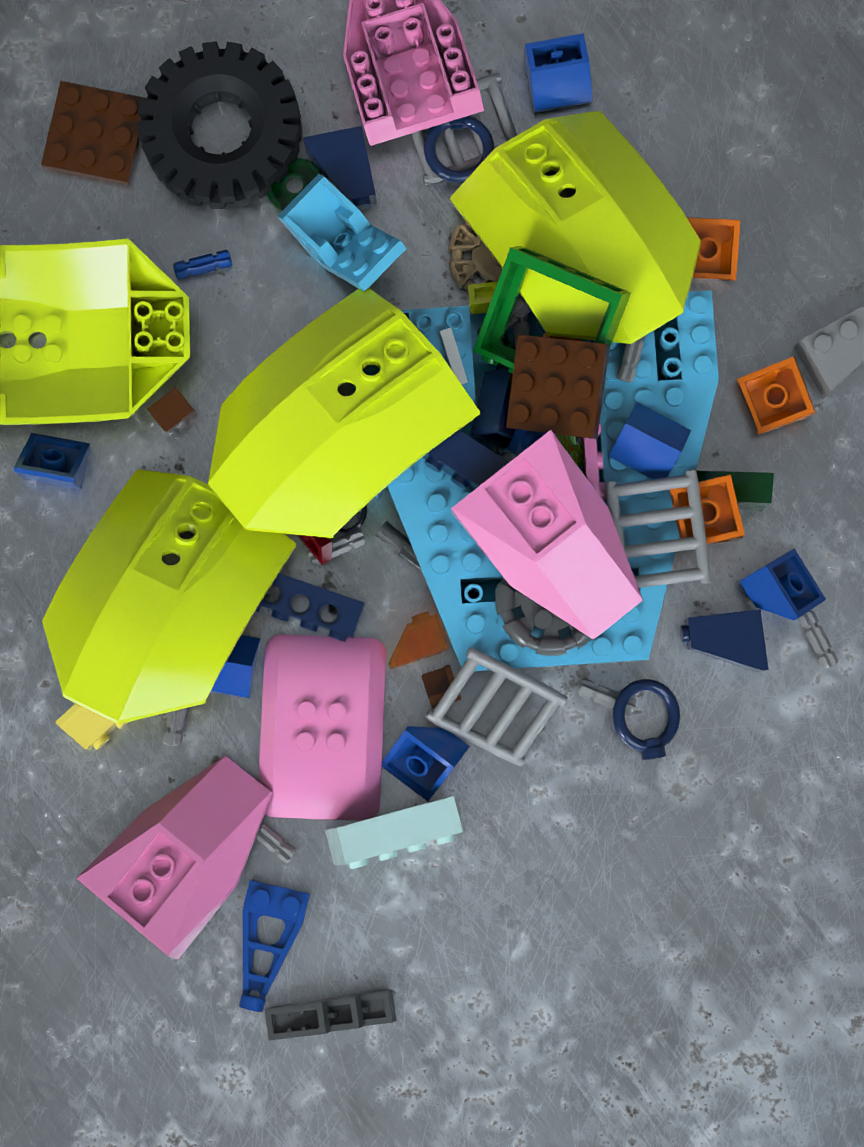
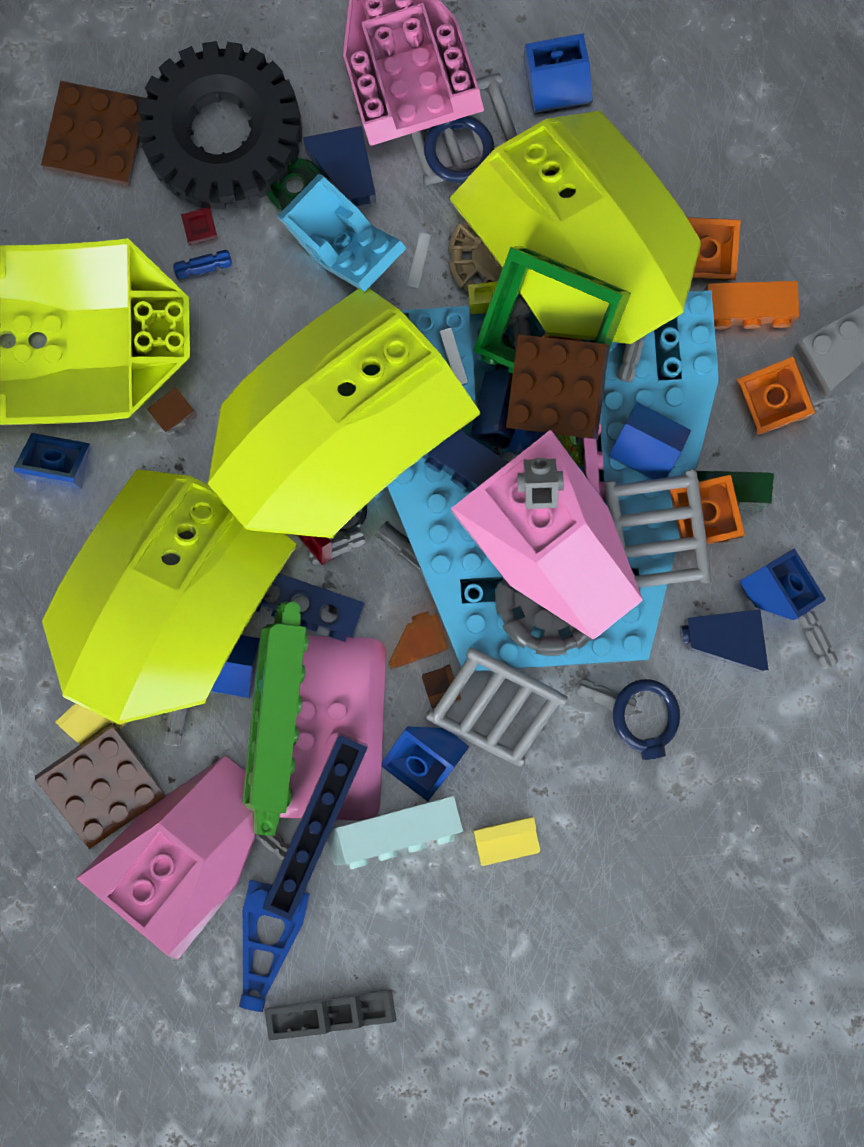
none -> plate [35,723,165,849]
none -> dark red tile [181,207,218,245]
none -> bright green hinge [242,601,309,836]
none -> dark blue brick [262,732,368,921]
none -> white sticker [407,233,431,289]
none -> light yellow panel [473,816,540,866]
none -> light grey brick [518,458,564,509]
none -> orange brick [704,281,799,330]

